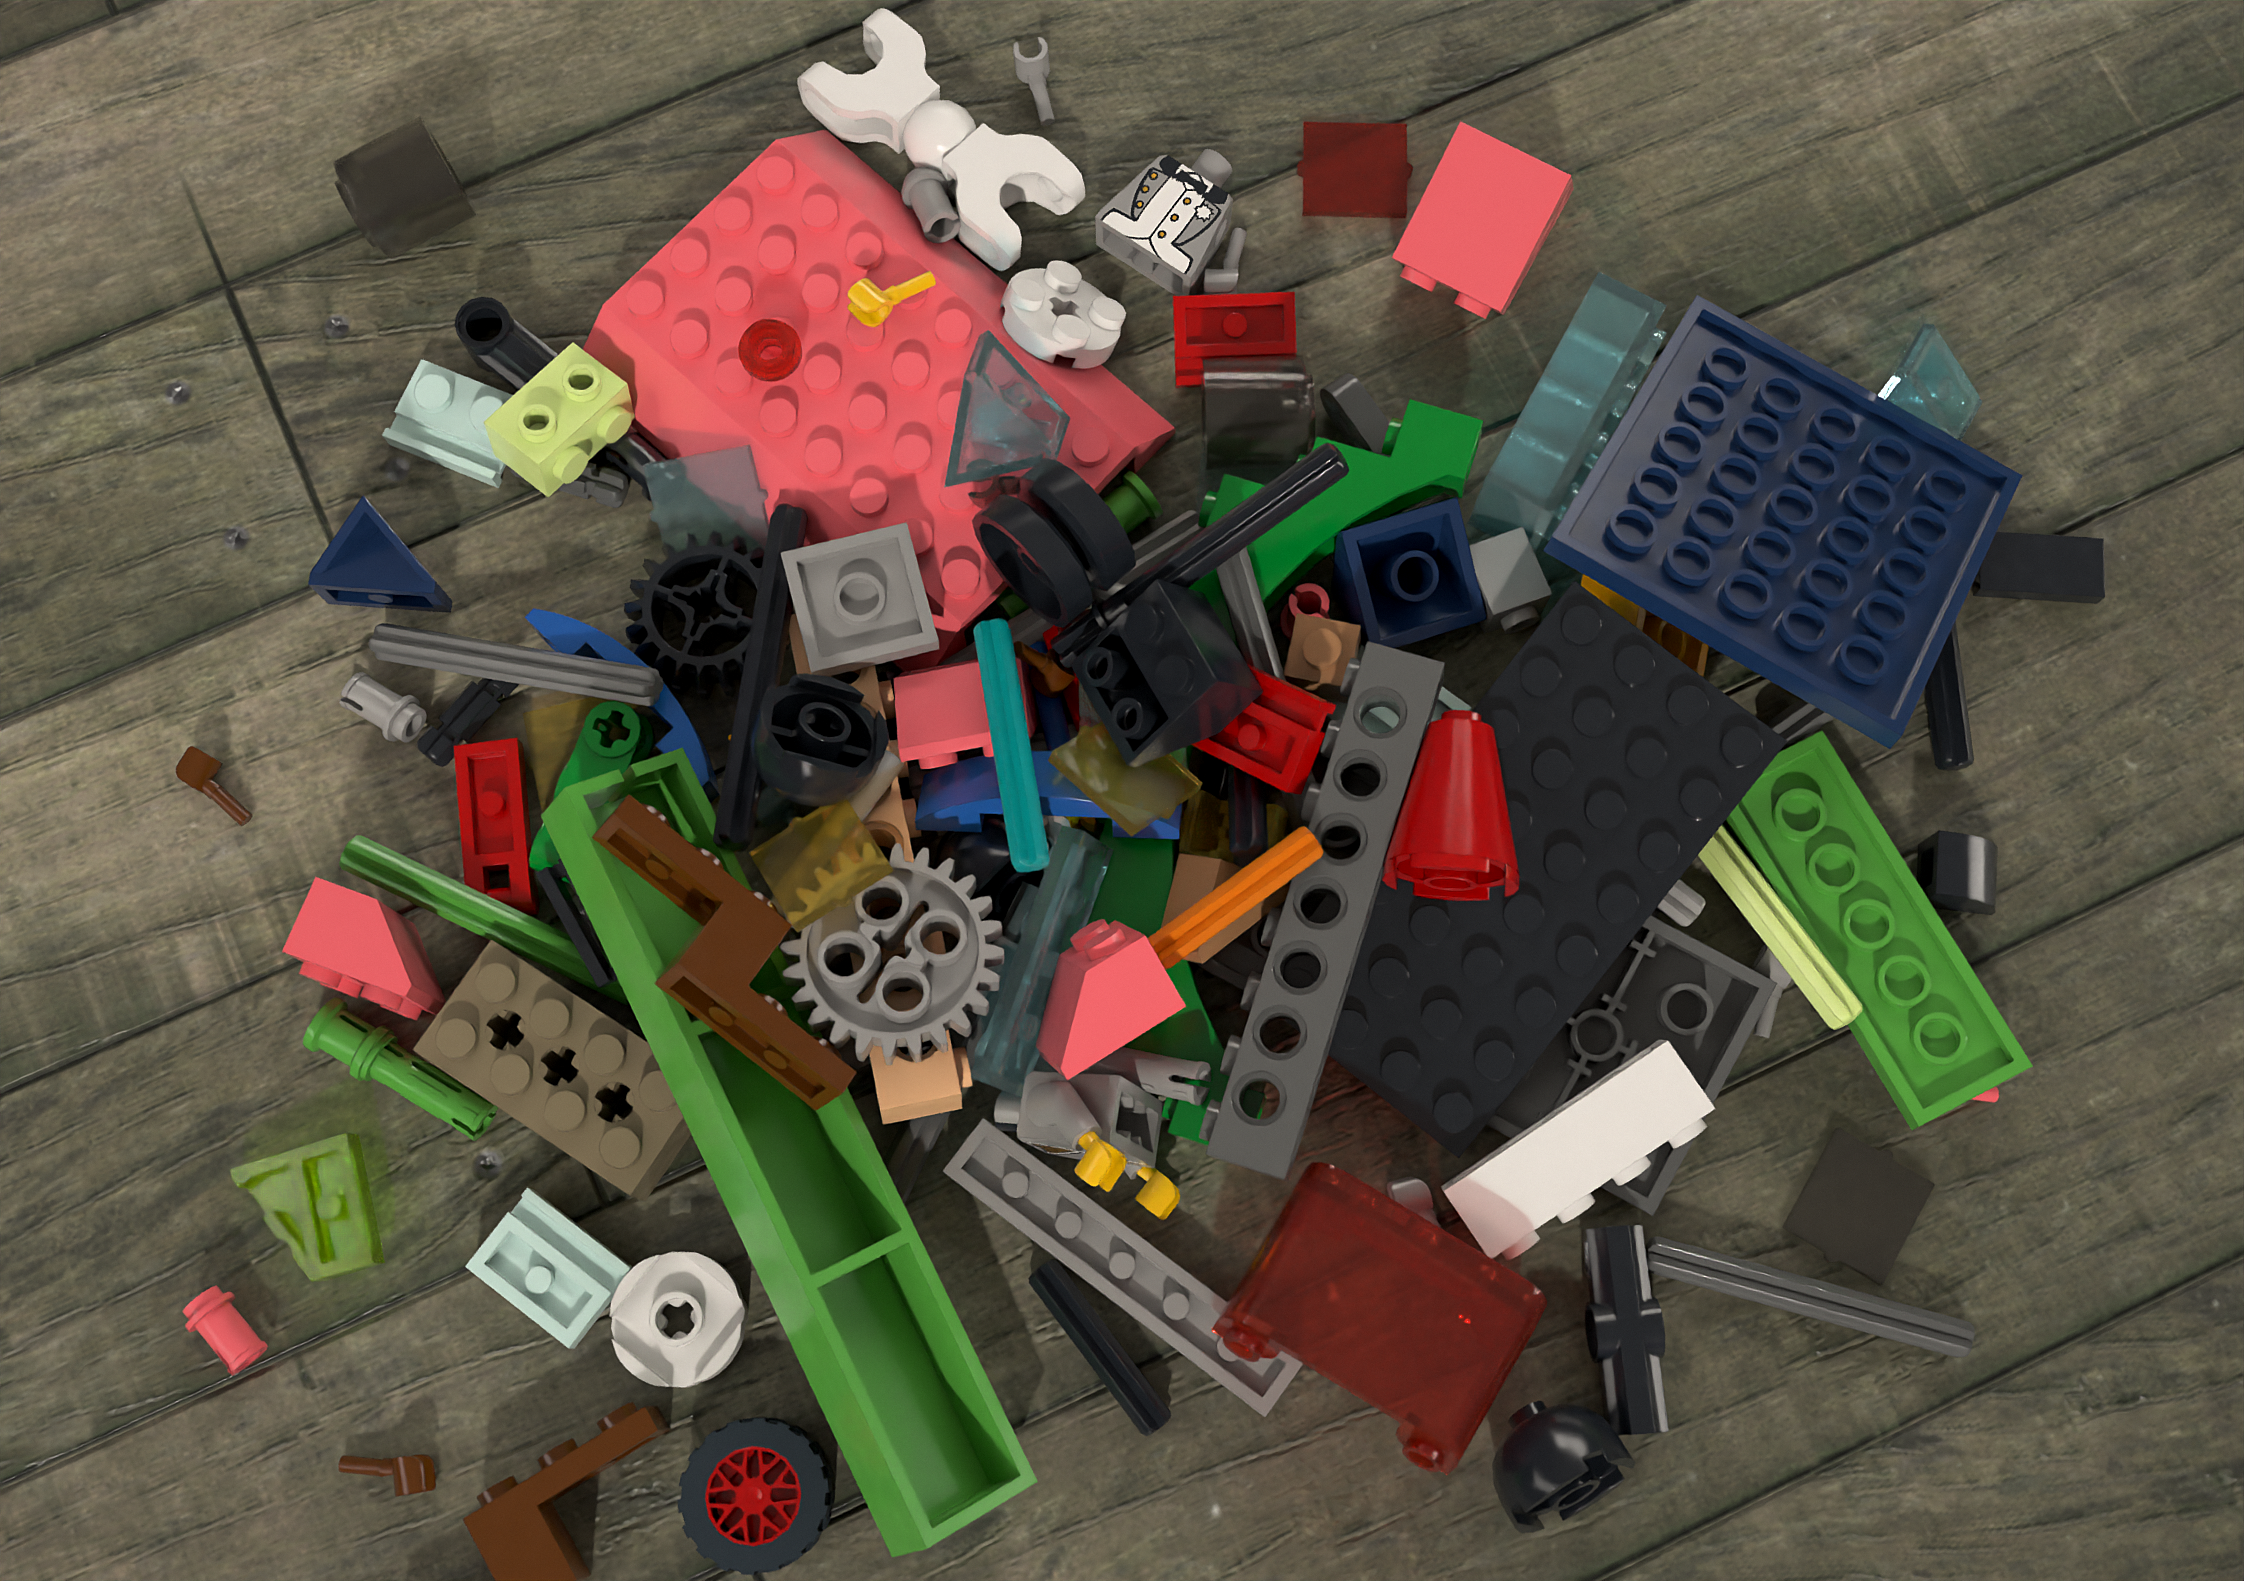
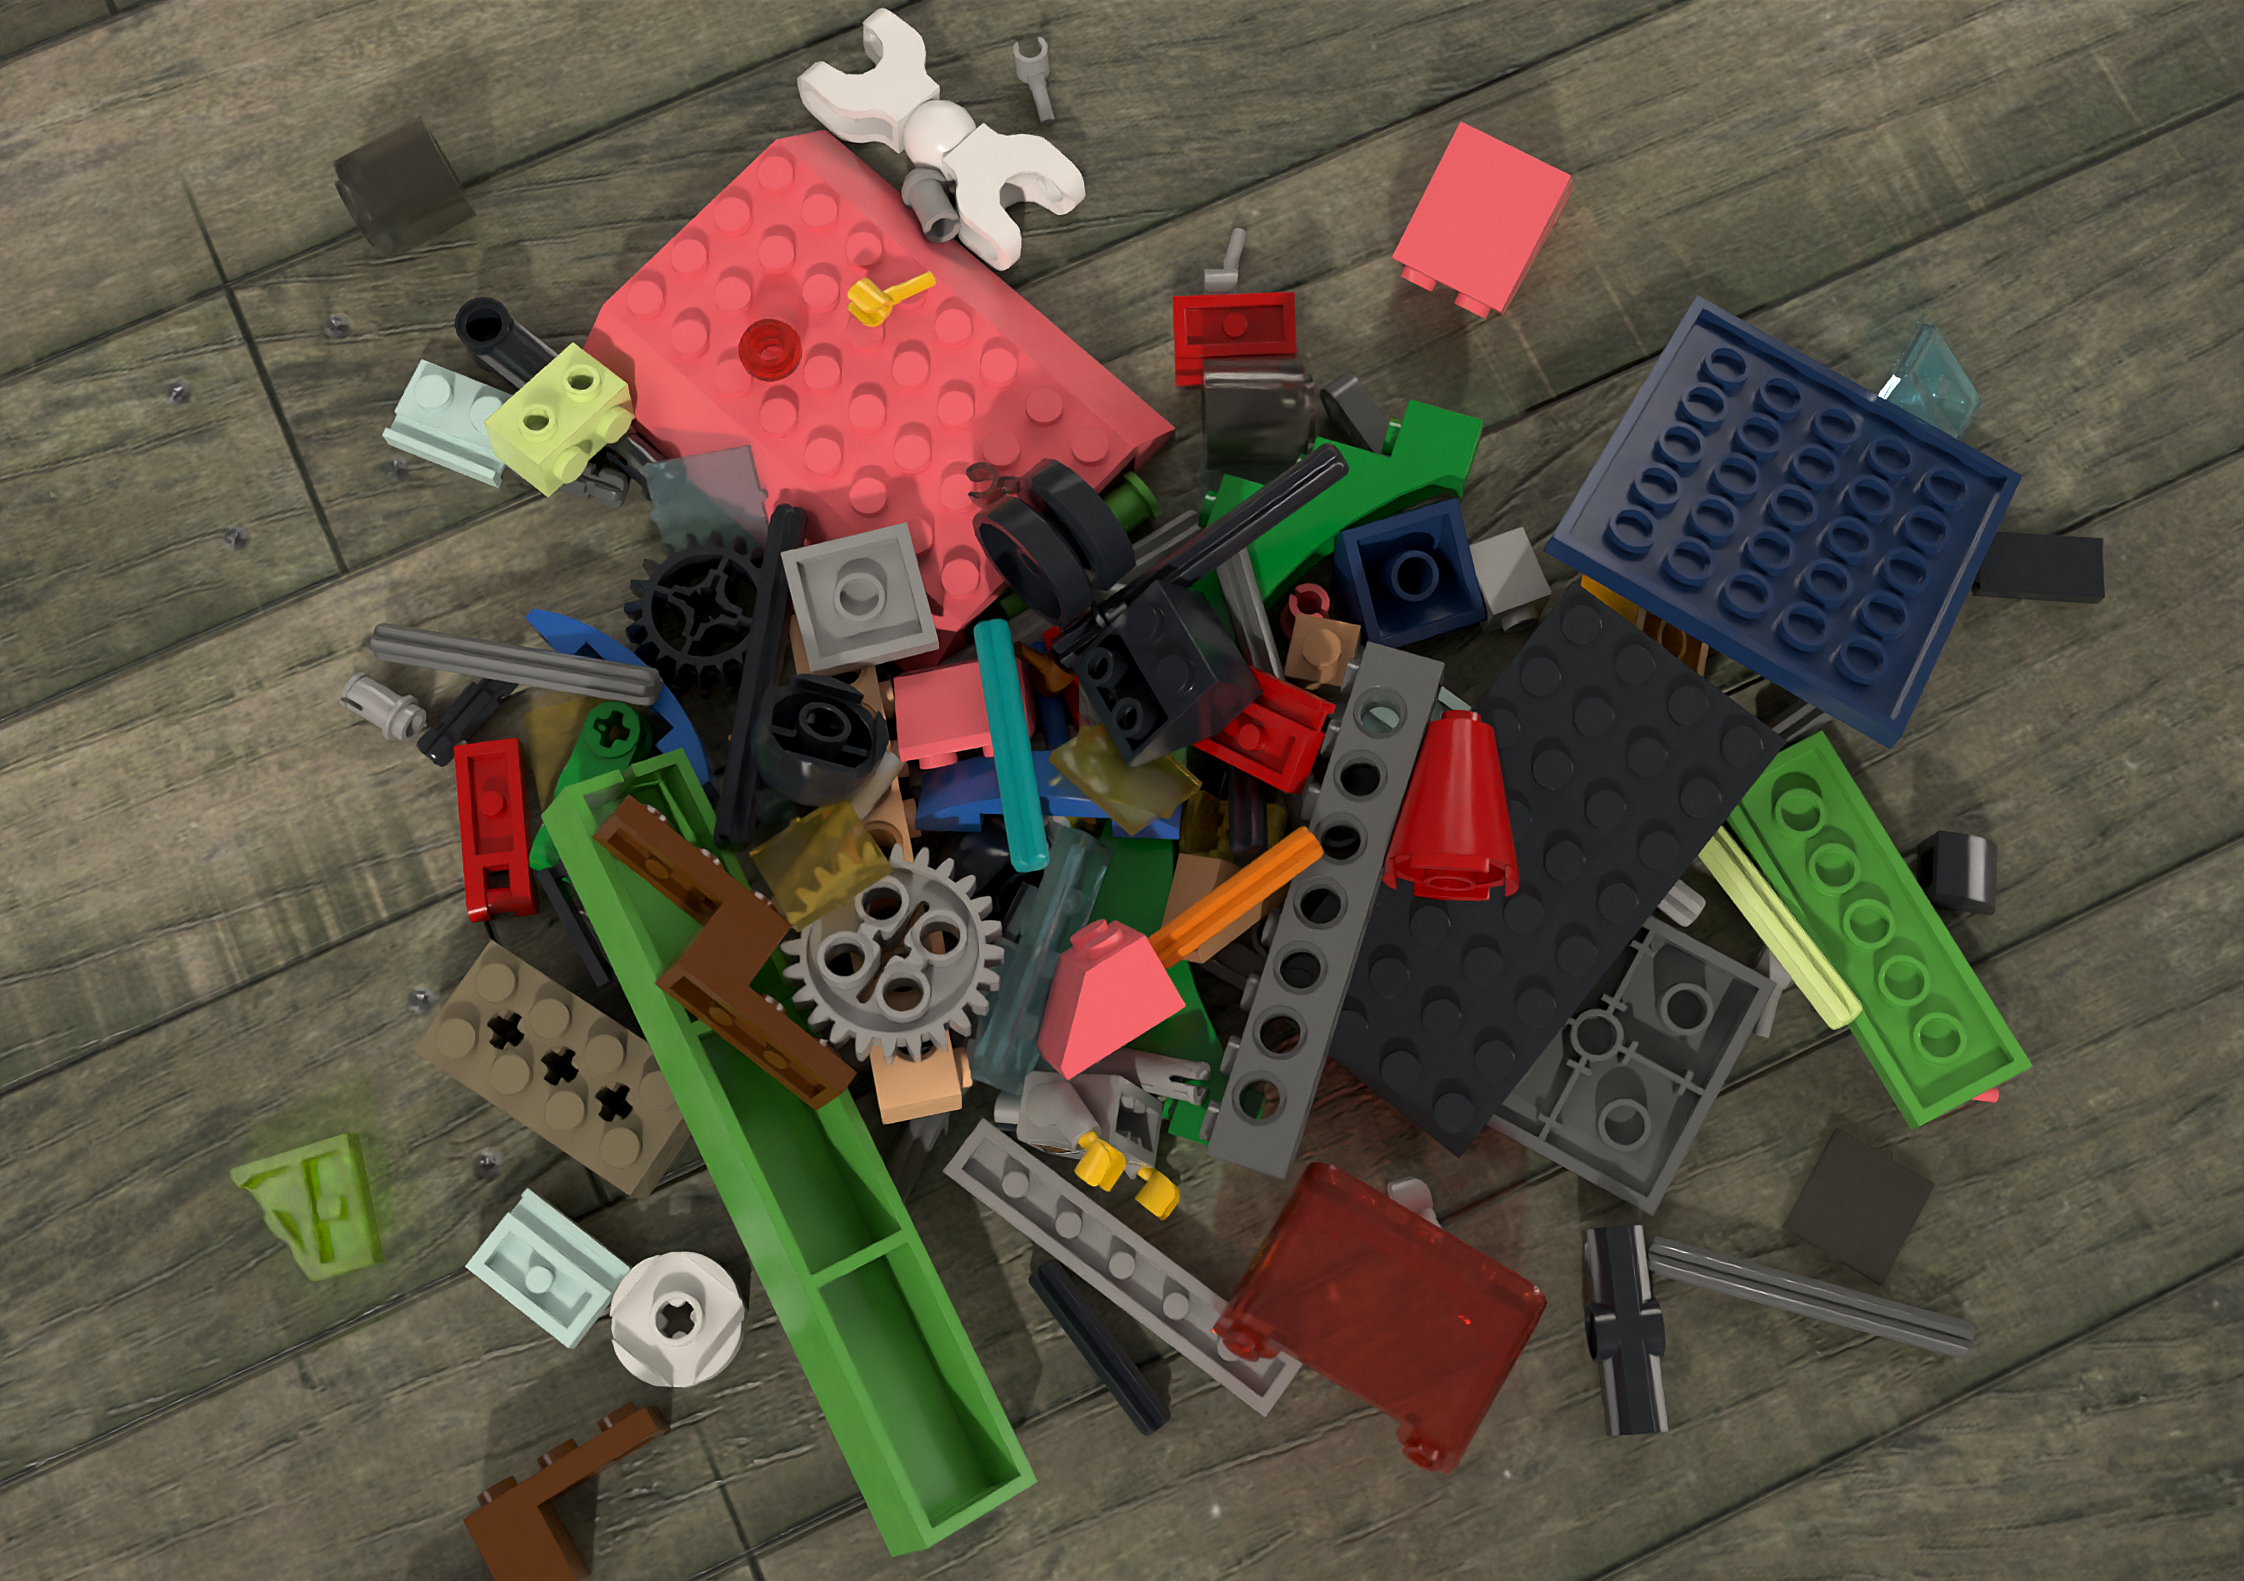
reddish brown hand [176,746,253,826] -> none
coral pin [182,1285,268,1376] -> none
coral slope [282,877,446,1021] -> none
bright green pin [303,997,498,1141] -> none
dark blue slope [308,495,452,613] -> none
reddish brown hand [338,1454,436,1497] -> none
bright green axle [339,835,630,1005] -> none
black wheel [677,1417,835,1575] -> none
clear light blue slope [944,330,1070,488] -> none
white plate [1000,260,1126,369] -> none
torso [1095,149,1233,296] -> none
clear red piece [1297,122,1413,219] -> none
white brick [1441,1040,1715,1261] -> none
clear light blue brick [1467,272,1667,553] -> none
black cylinder [1492,1401,1636,1533] -> none
black axle [1925,620,1974,771] -> none

